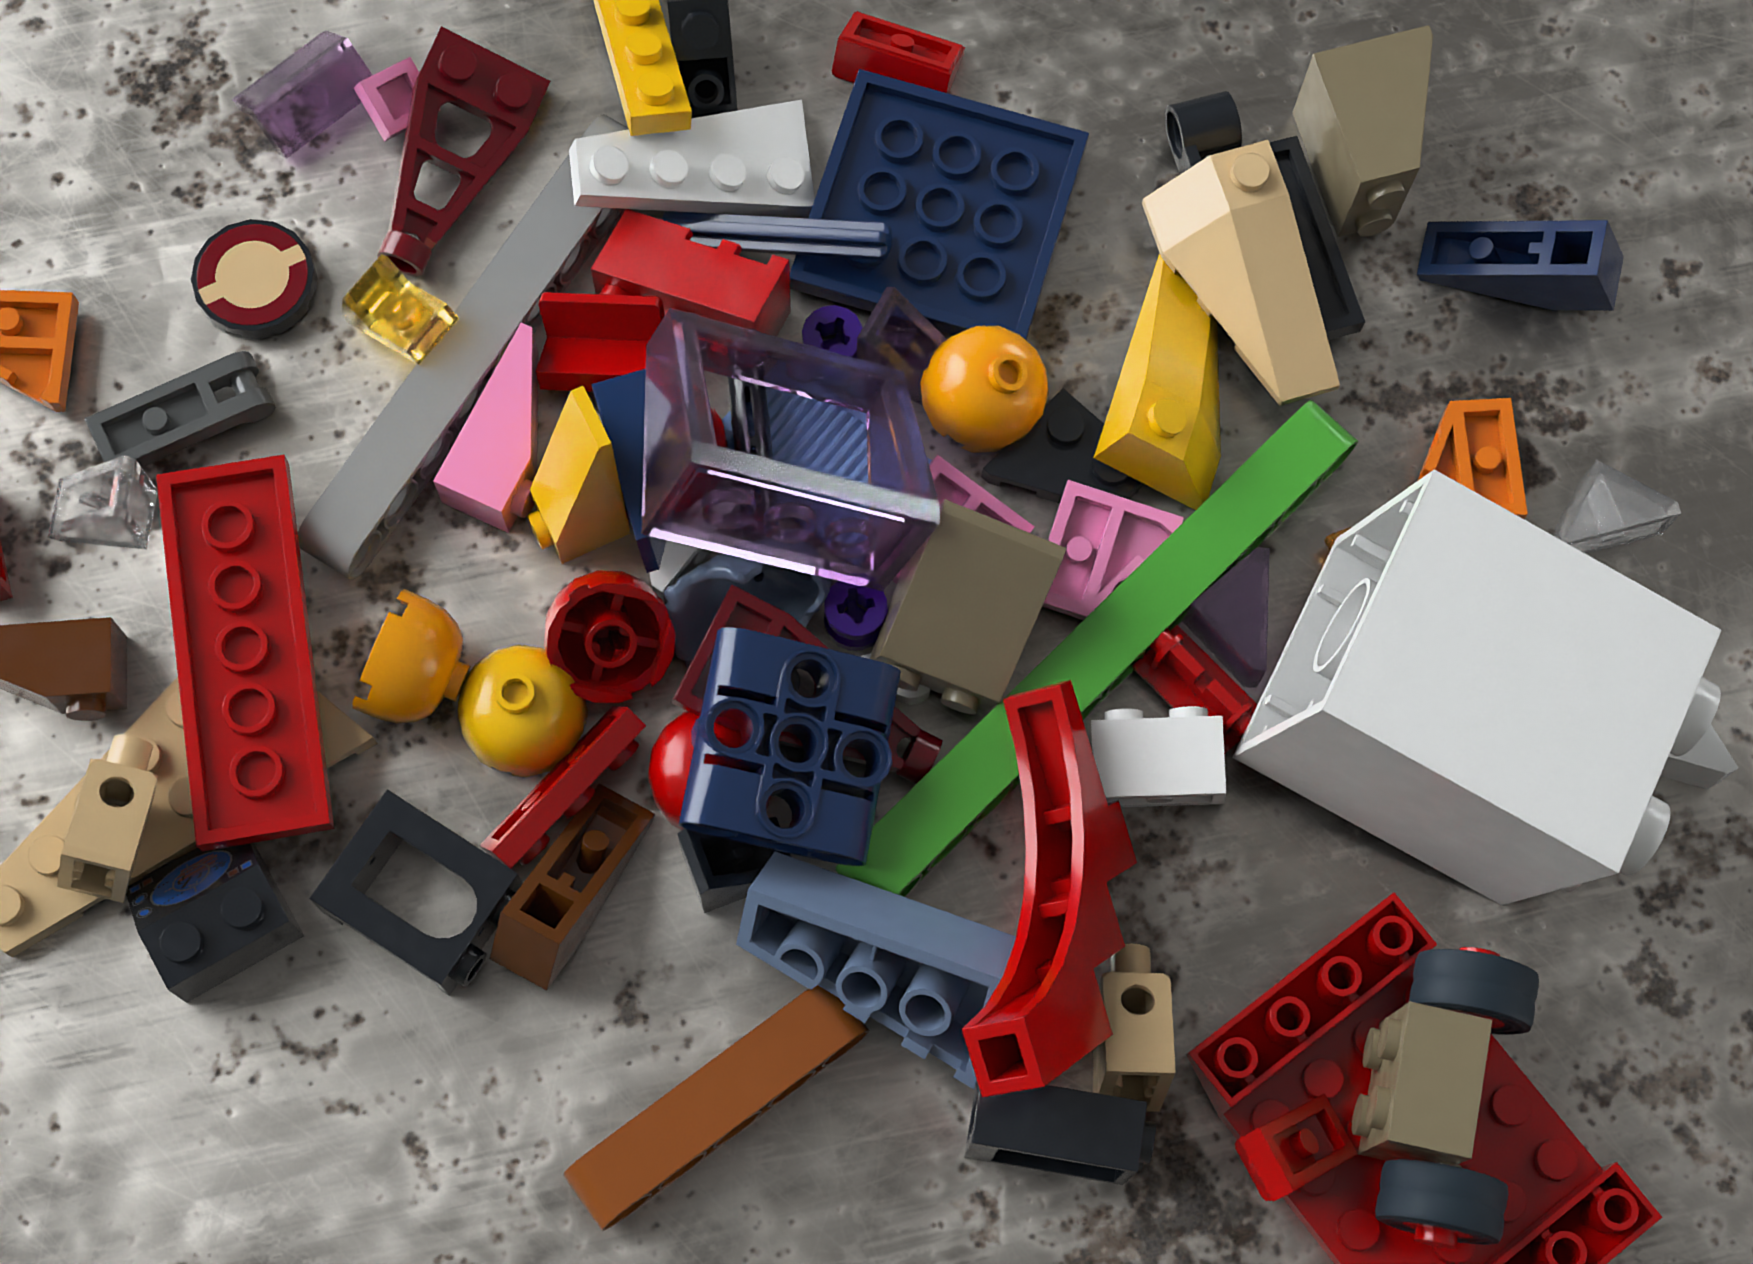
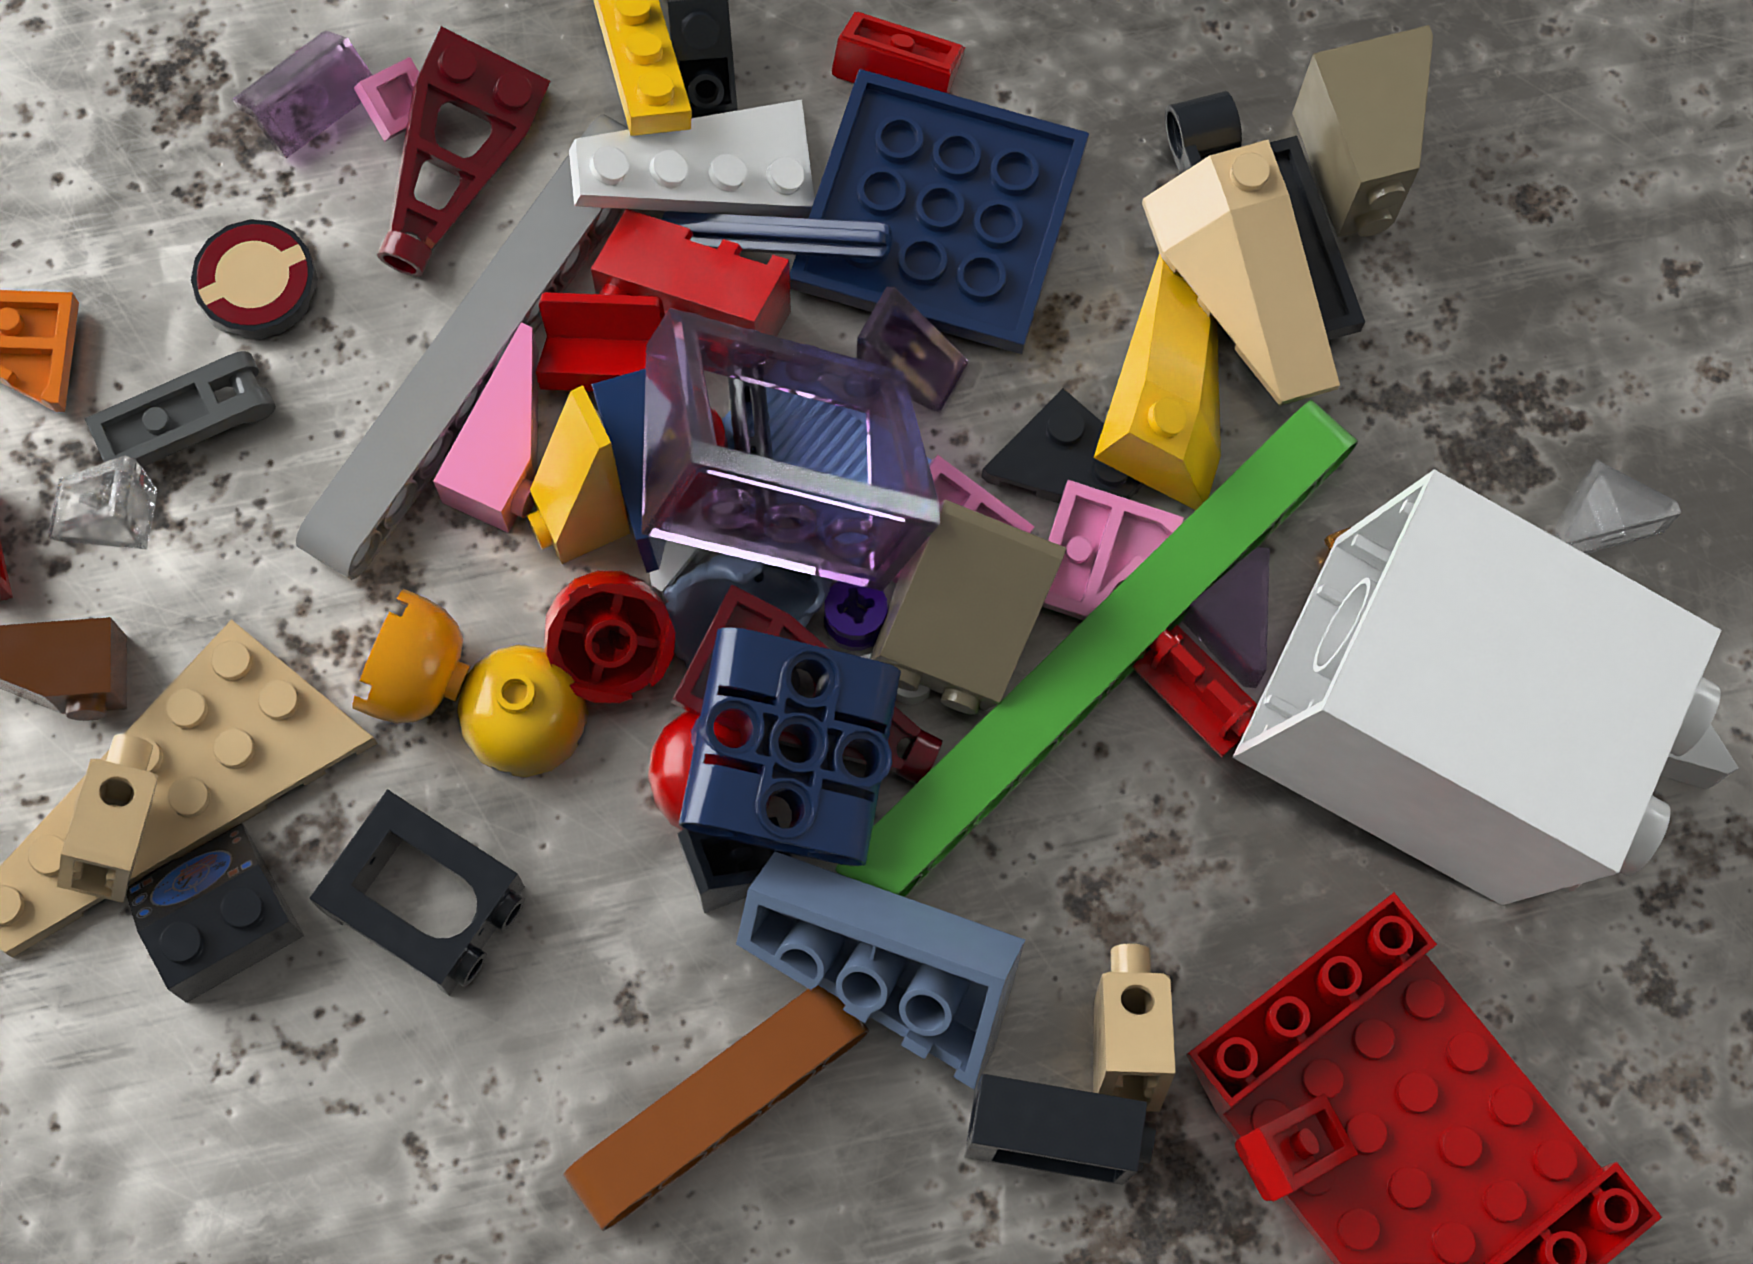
red plate [156,454,334,851] -> none
clear yellow slope [342,254,459,365] -> none
red plate [479,706,646,869] -> none
reddish brown slope [489,783,655,991] -> none
dark purple wheel [802,305,863,381] -> none
light orange cylinder [920,326,1049,453] -> none
red arch [962,680,1137,1097] -> none
white brick [1091,706,1226,807] -> none
brick [1352,947,1539,1249] -> none
dark blue slope [1417,220,1624,311] -> none
orange wing [1417,398,1528,519] -> none

